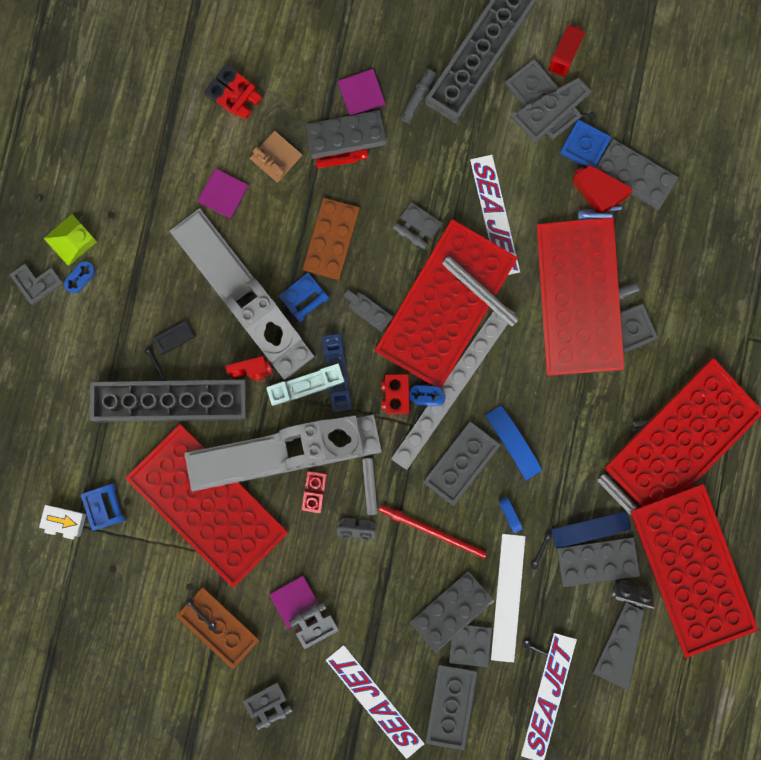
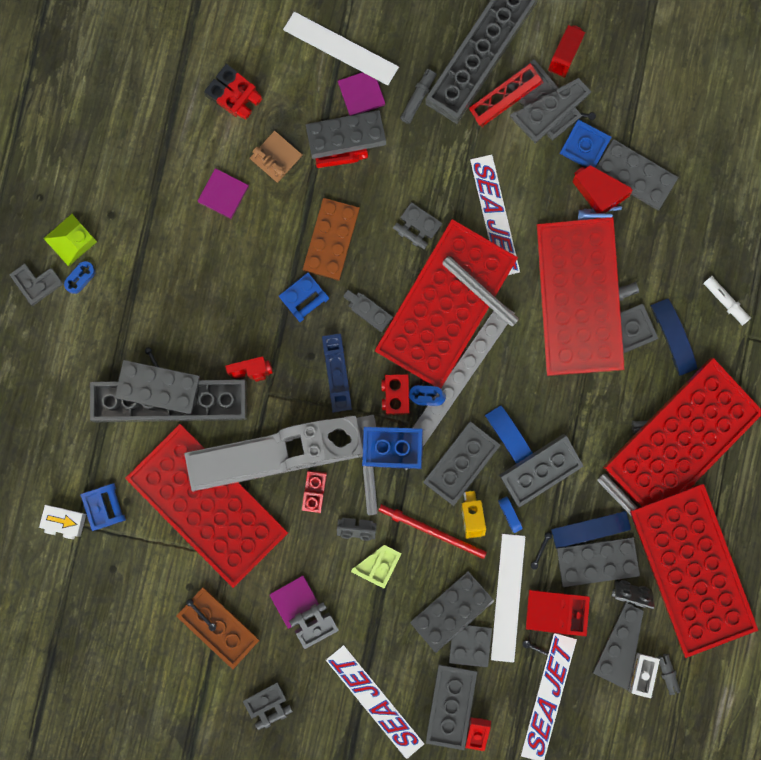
black tile [153,320,195,356] -> none
light grey piece [170,208,315,380] -> none
light aqua slope [266,363,345,406] -> none
none -> dark grey plate [115,360,200,414]
none -> white sticker [283,12,399,85]
none -> yellowish green wing [351,545,402,588]
none -> blue slope [362,427,423,469]
none -> yellow torso [461,491,486,539]
none -> red slope [465,717,491,751]
none -> red fence [469,63,544,127]
none -> dark grey plate [499,434,584,507]
none -> red slope [526,590,590,636]
none -> white brick [629,653,660,698]
none -> dark blue slope [650,299,698,376]
none -> dark grey pin [657,653,681,695]
none -> white pin [703,276,751,326]

